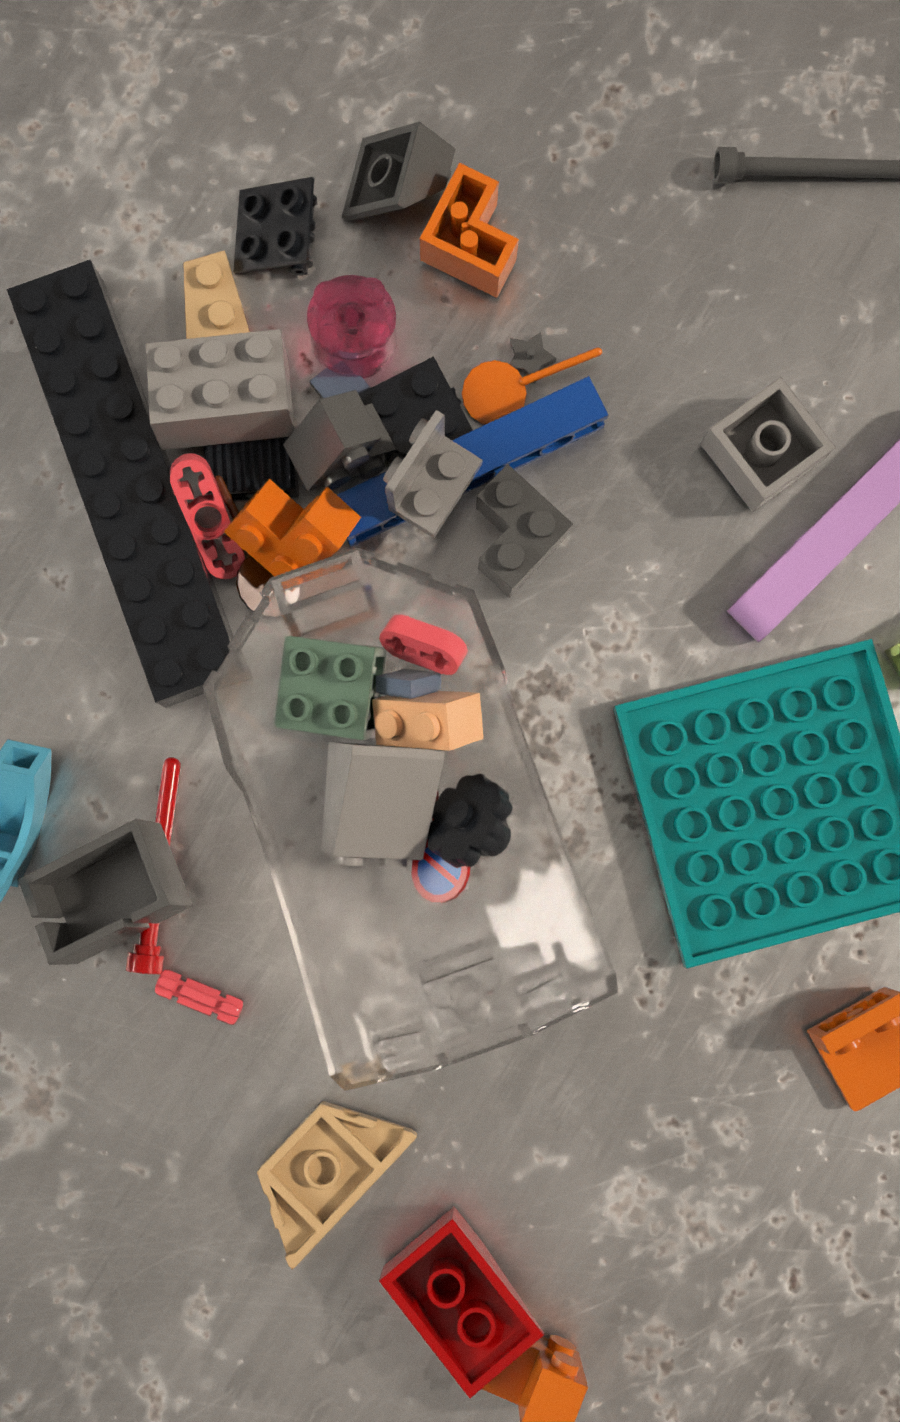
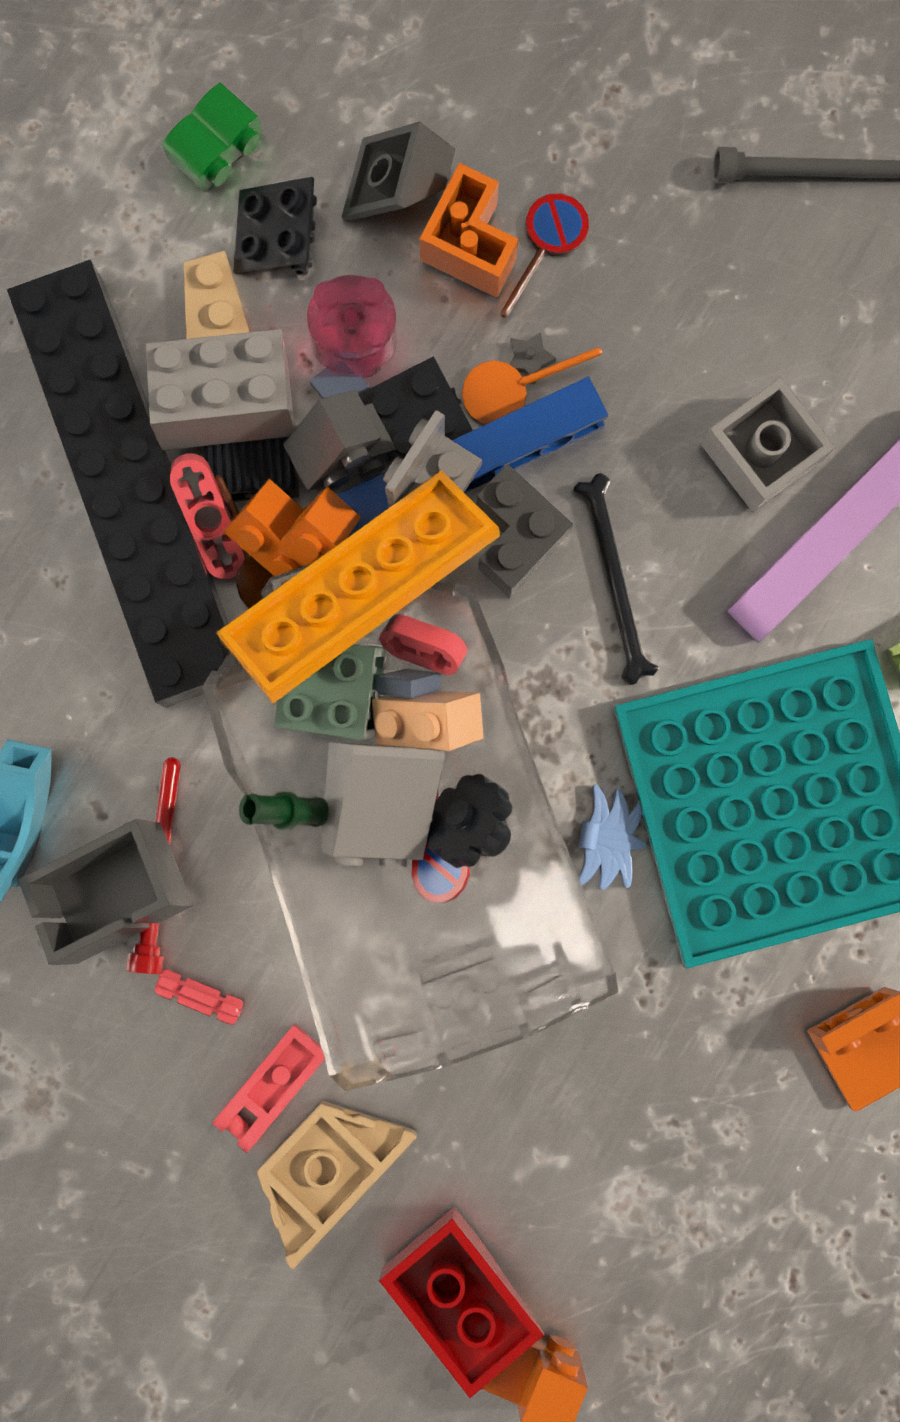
none -> green brick [161,83,263,192]
none -> coral plate [212,1023,330,1153]
none -> light orange tile [216,470,500,704]
none -> dark green pin [239,792,329,829]
none -> piece [501,193,589,318]
none -> black piece [573,473,659,685]
none -> light blue piece [576,785,646,890]

